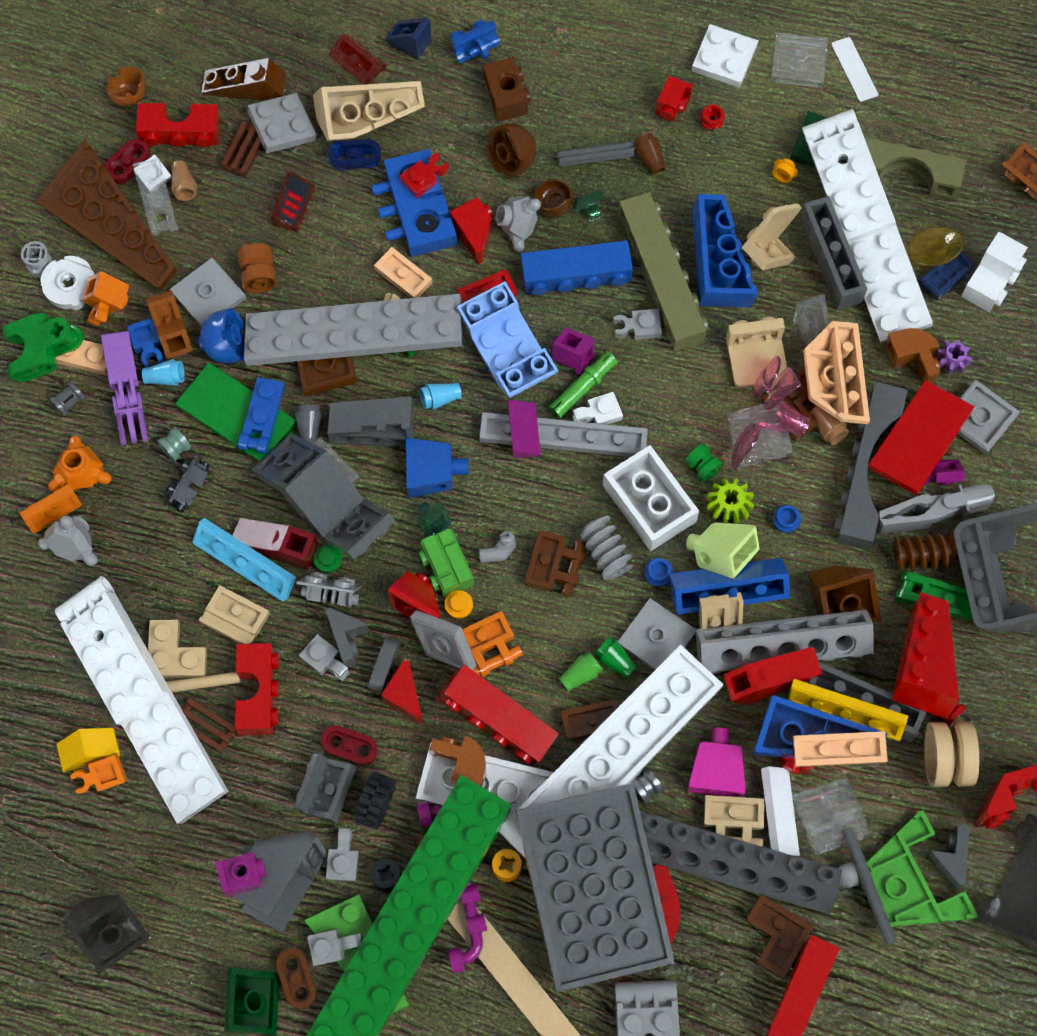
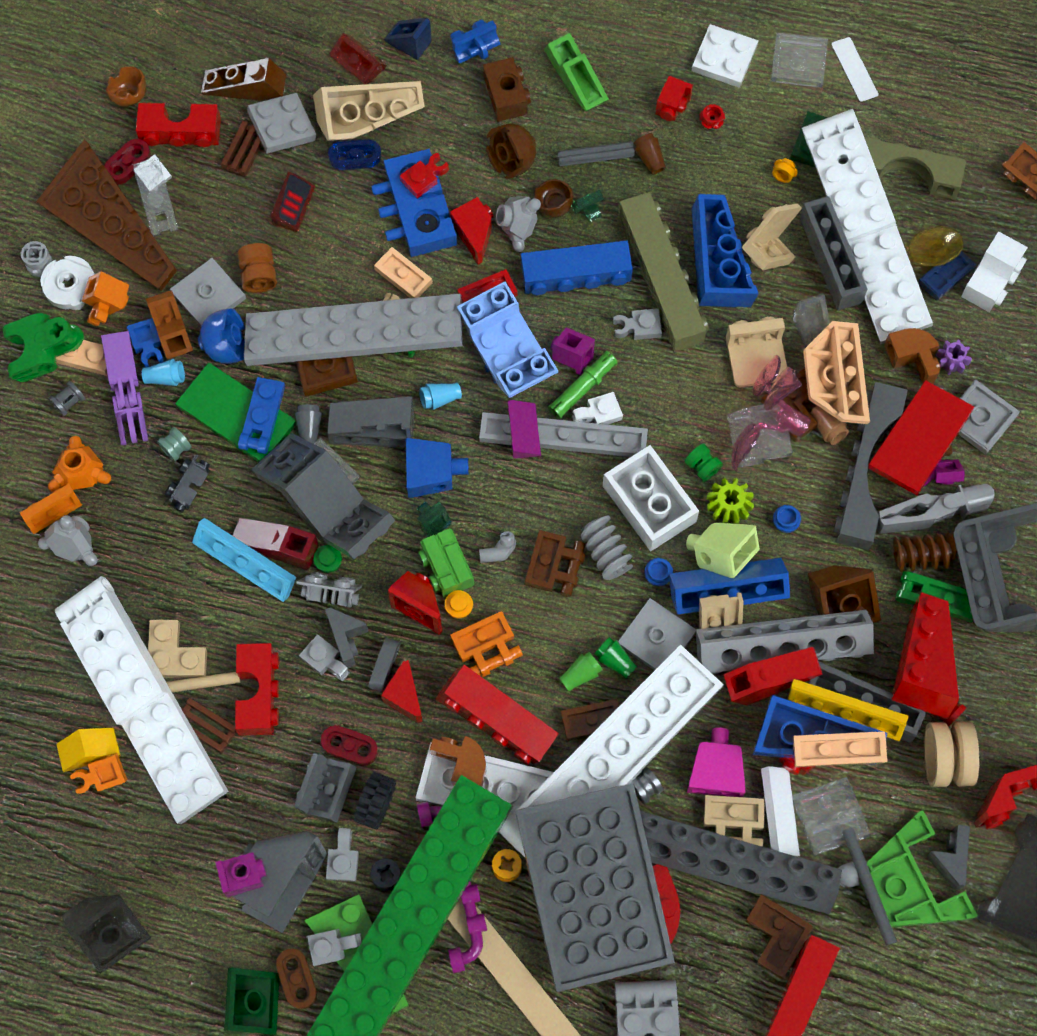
medium nougat cone [171,160,198,201] -> none
tan plate [199,585,270,644] -> none
light grey plate [410,610,476,670] -> none
none -> bright green slope [544,33,609,112]

